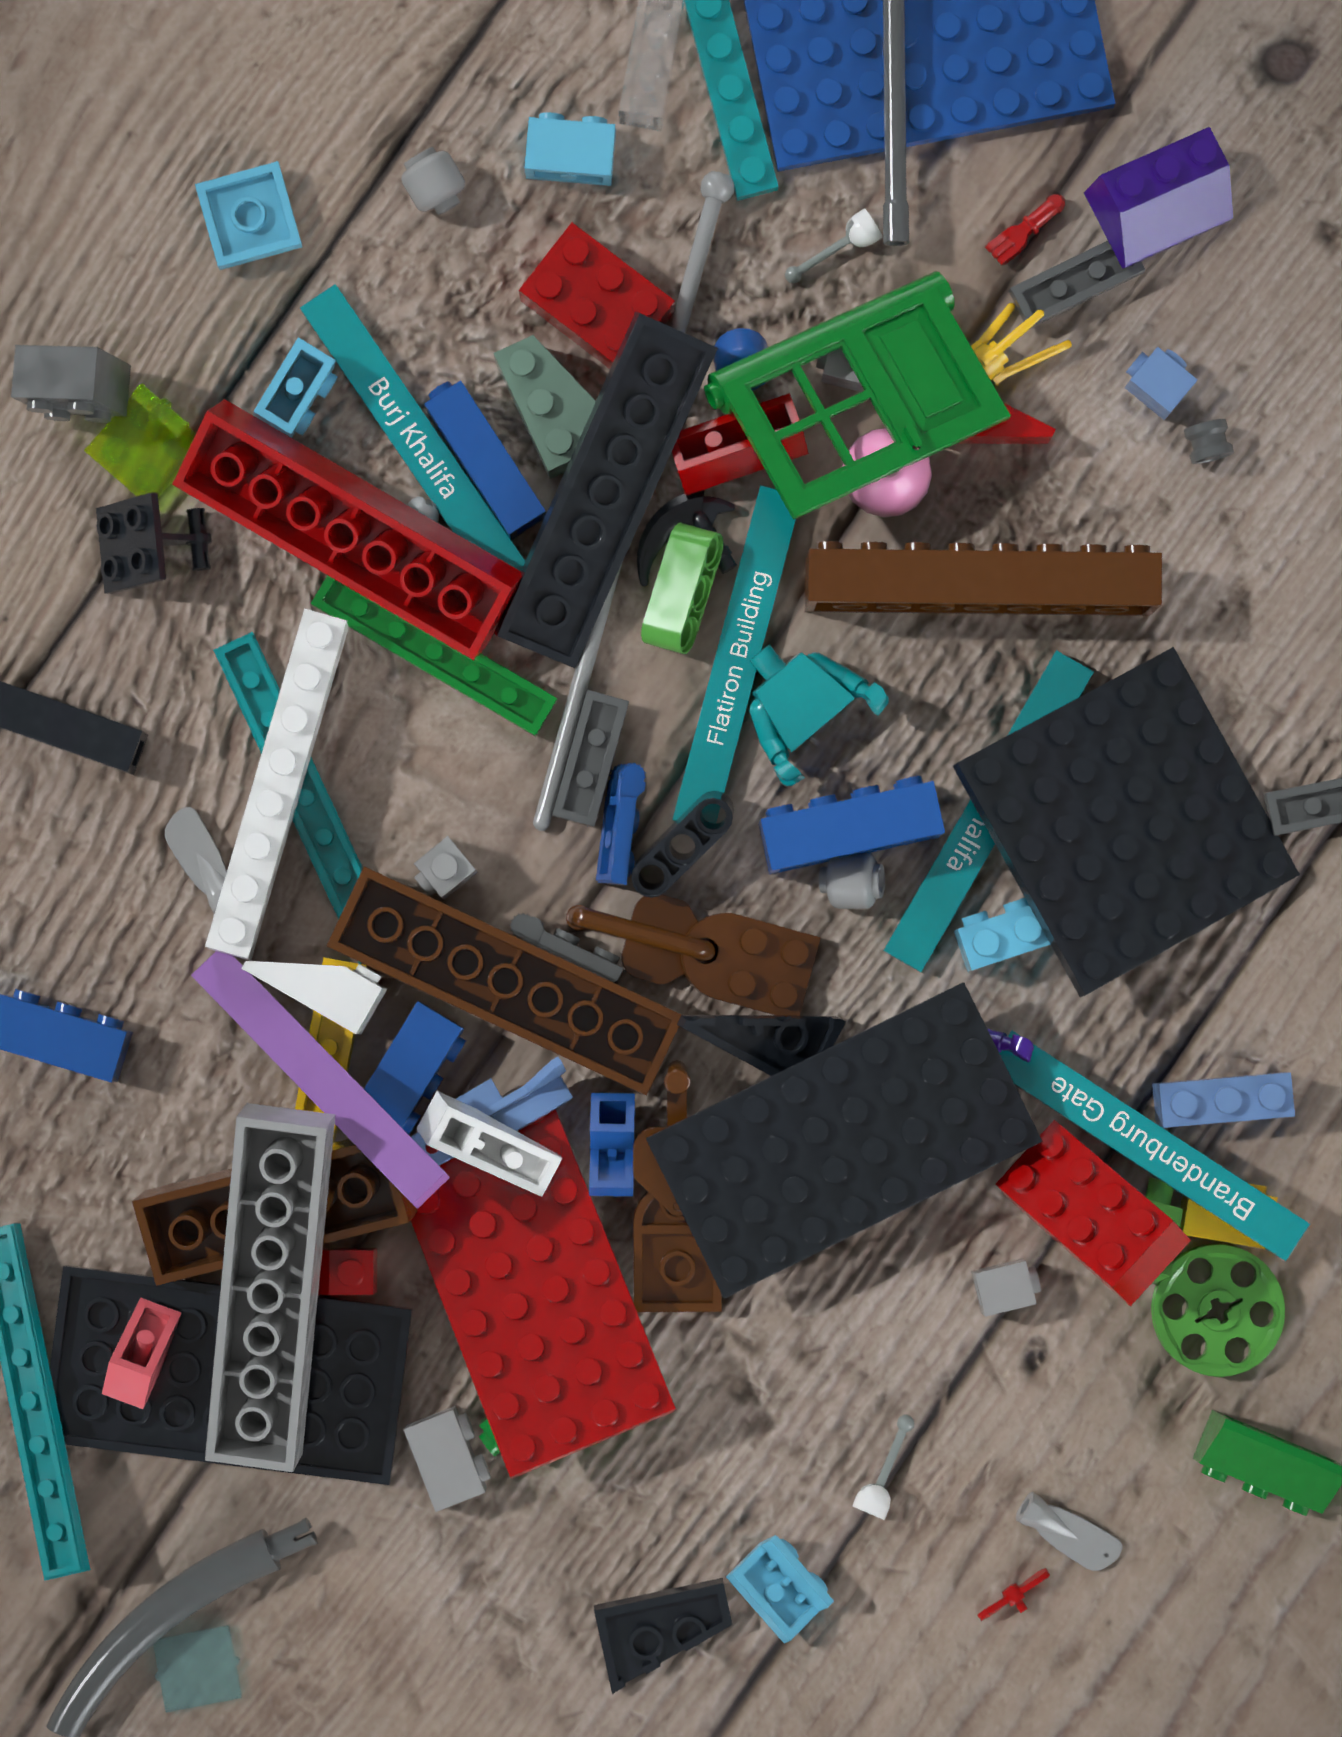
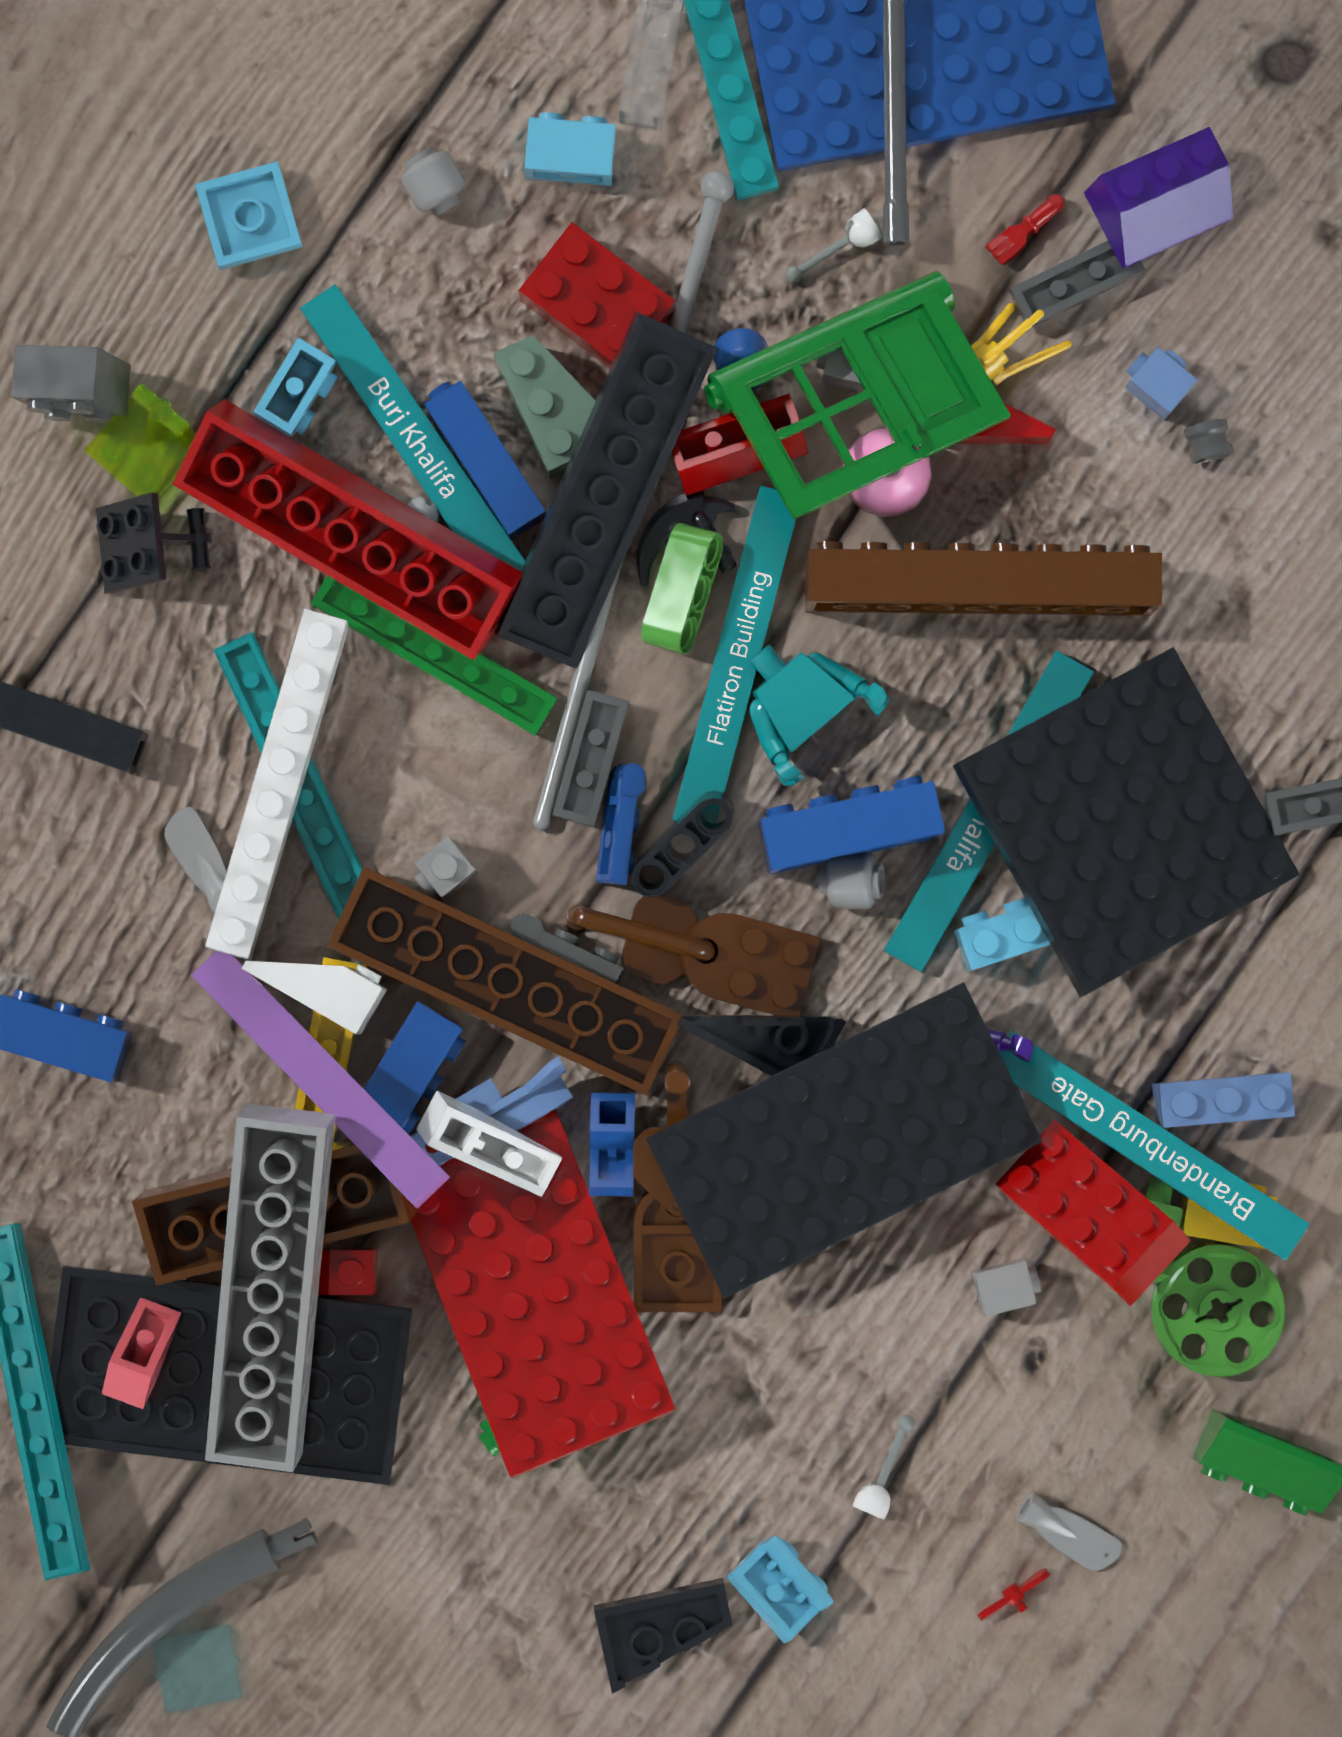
light grey piece [403,1406,491,1512] -> none

